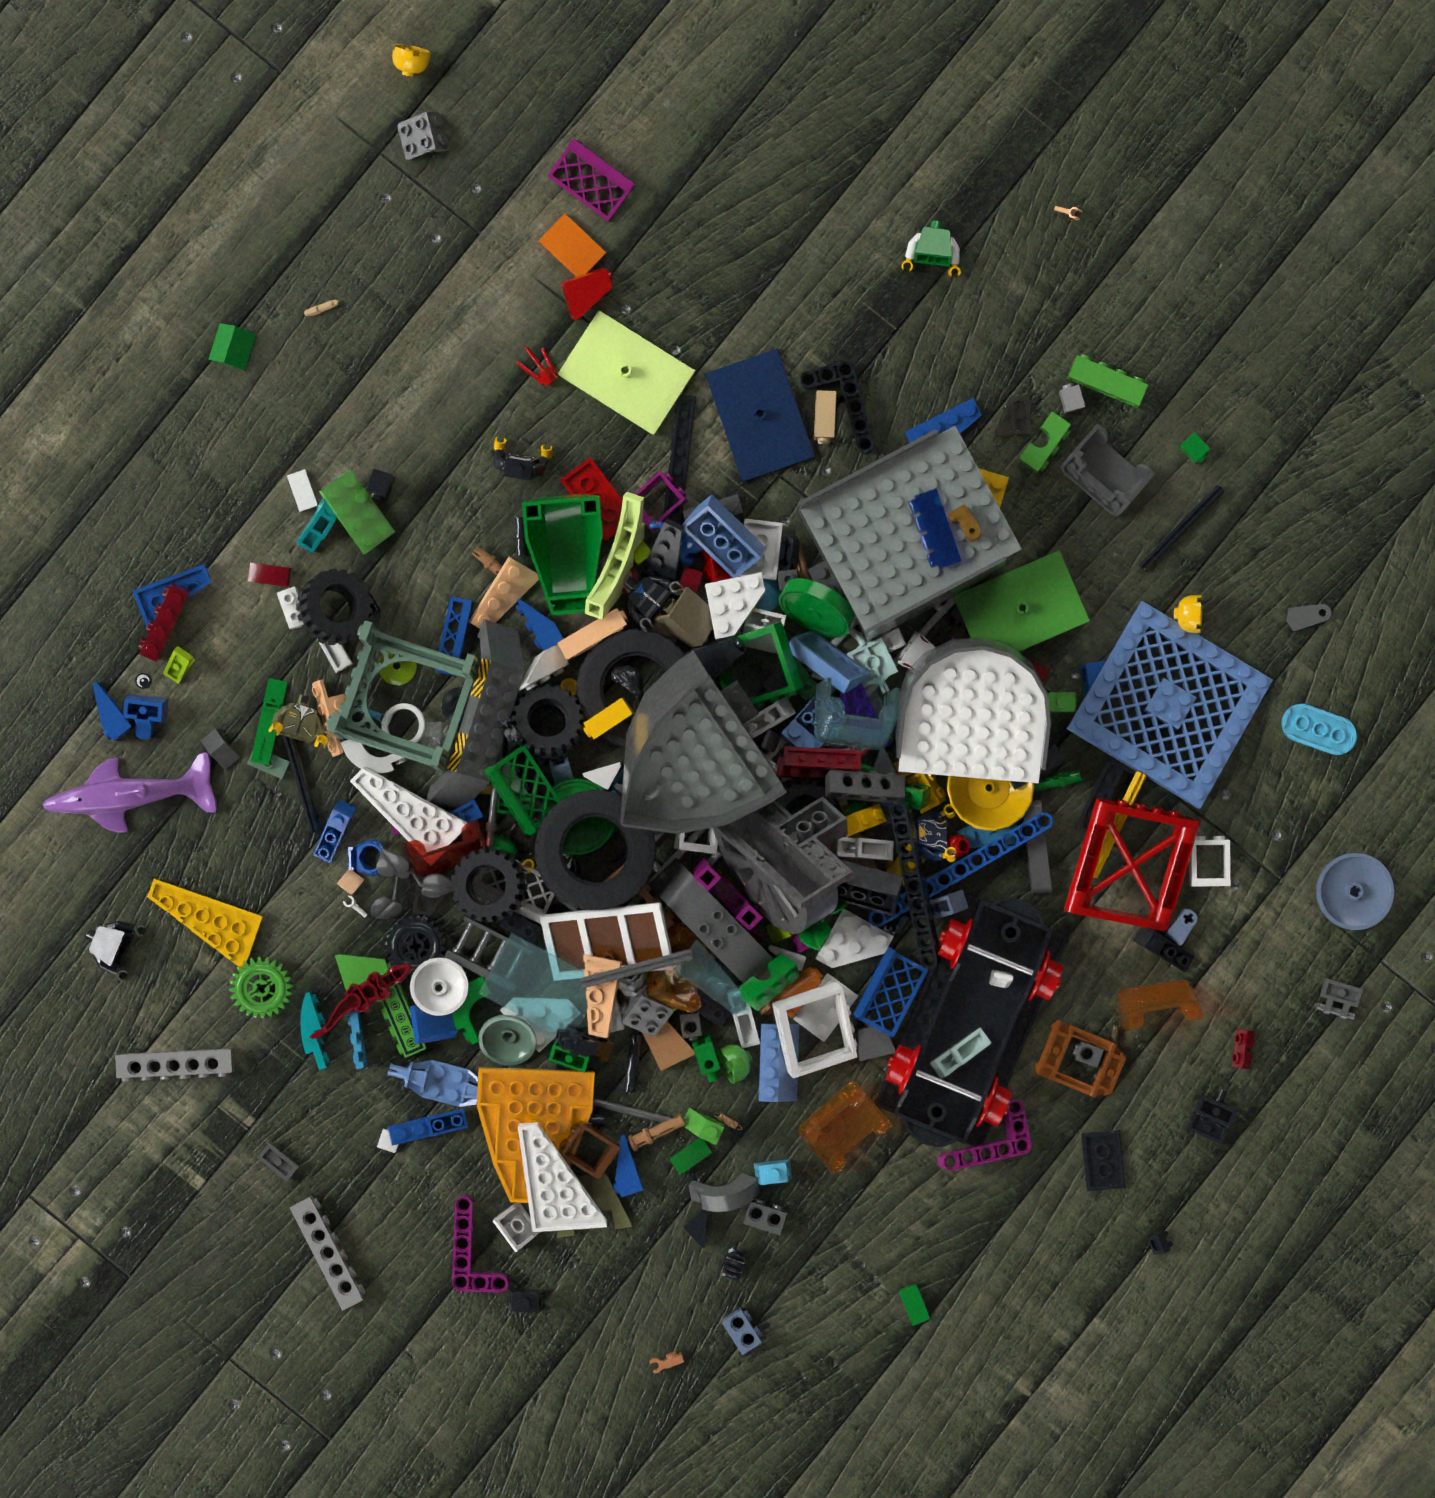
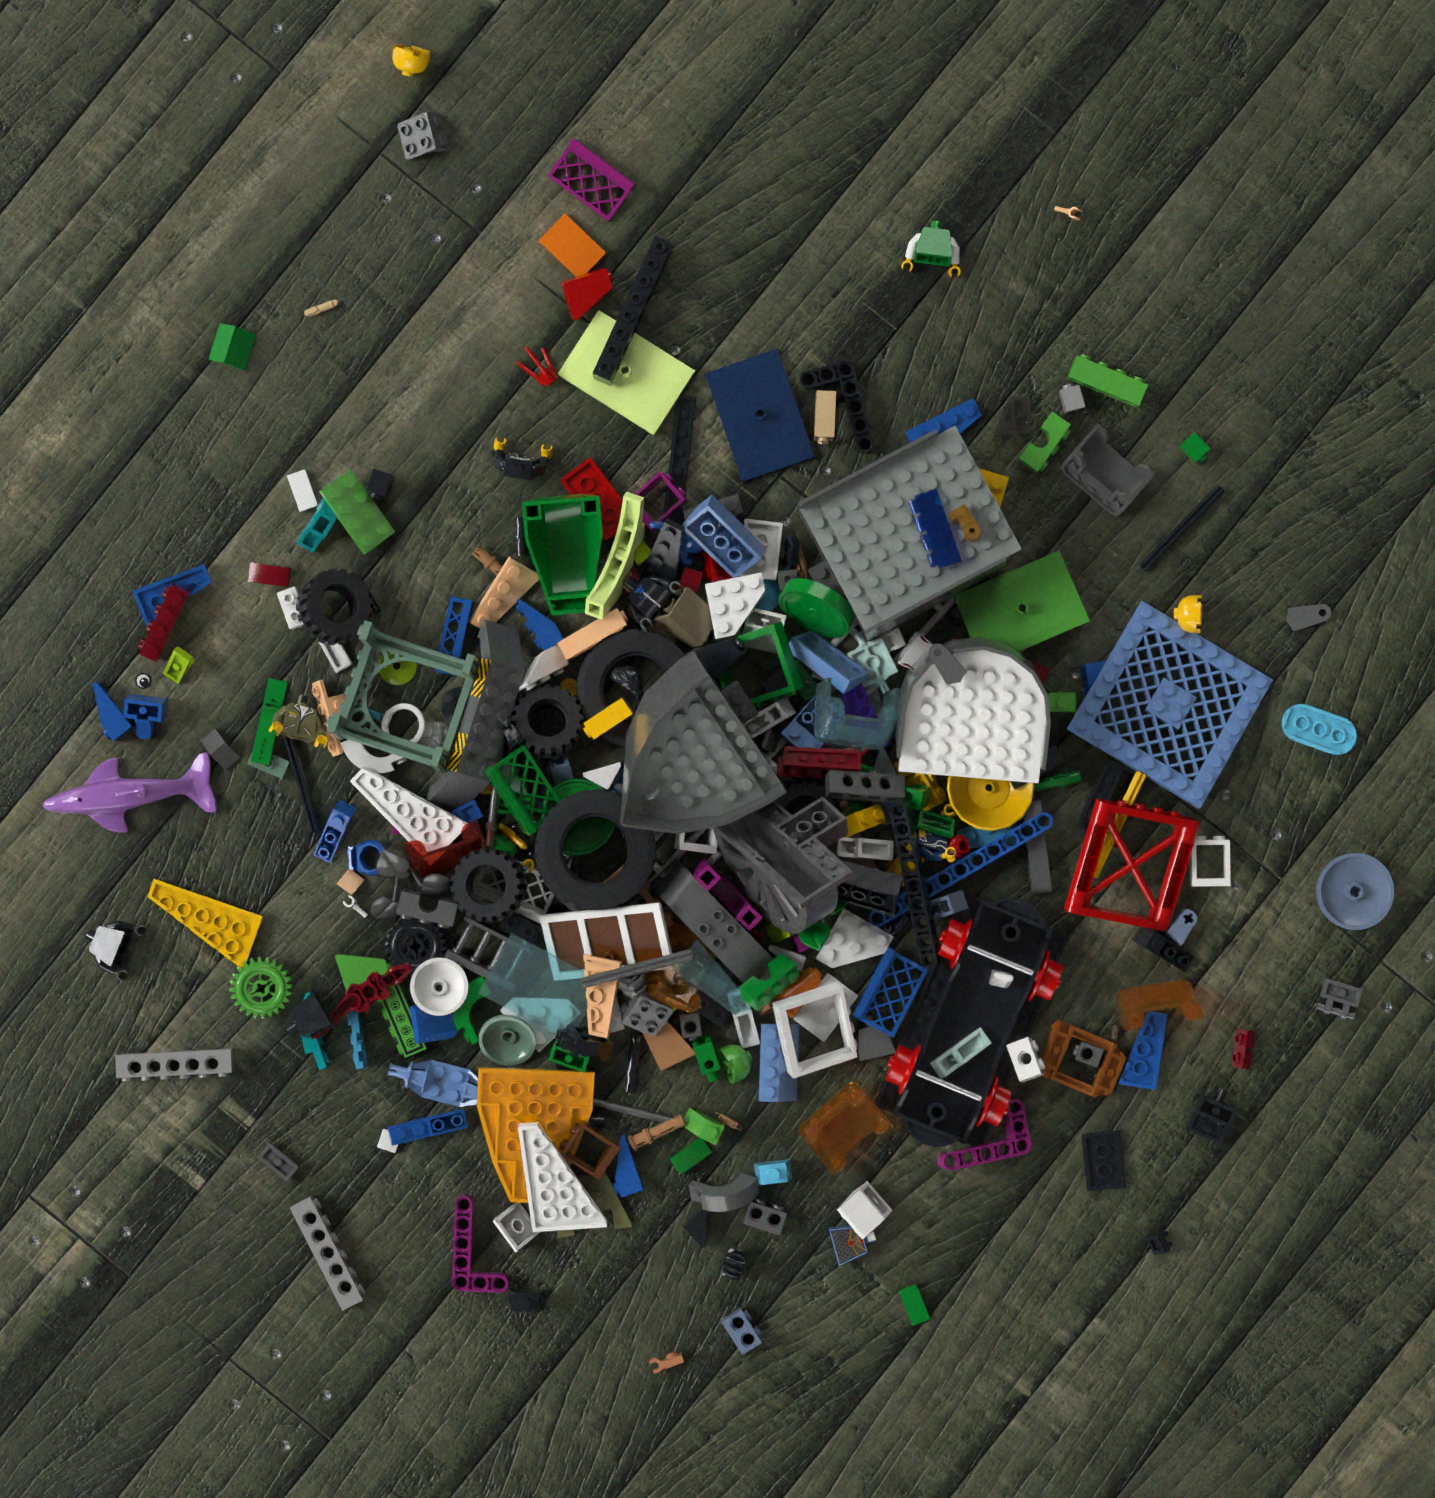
none -> black torso [286,993,336,1038]
none -> dark grey arch [396,889,459,928]
none -> yellow piece [498,823,528,850]
none -> black brick [592,236,673,386]
none -> torso [829,1225,876,1265]
none -> white slope [837,1181,892,1239]
none -> green tile [915,809,955,839]
none -> dark grey piece [929,643,967,685]
none -> white brick [1006,1037,1045,1082]
none -> blue wing [1117,1011,1168,1090]

